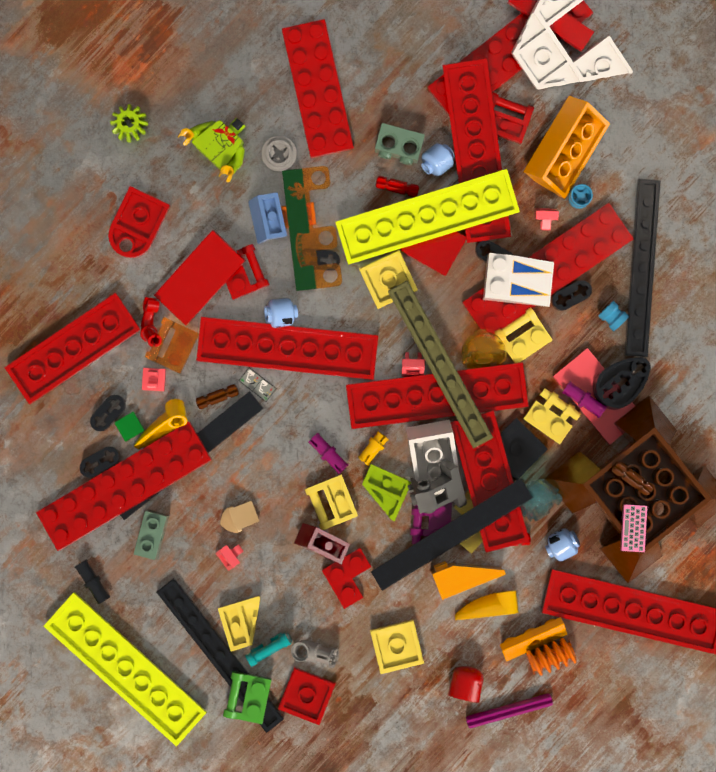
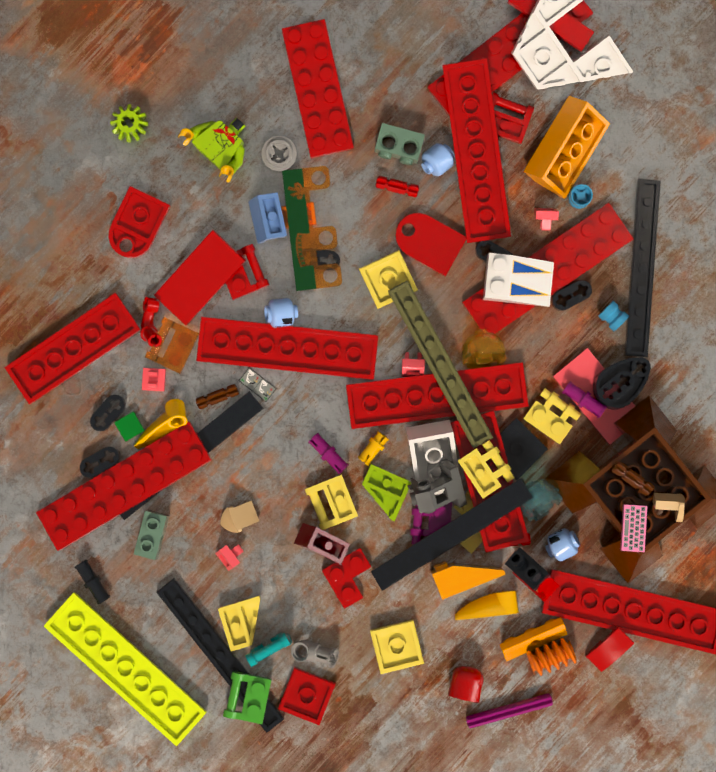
neon yellow plate [335,169,520,265] -> none
light yellow plate [494,308,552,363] -> none
none -> light yellow plate [458,440,515,499]
none -> black hips [505,547,559,602]
none -> red slope [585,626,634,672]
none -> tan tile [653,493,685,522]

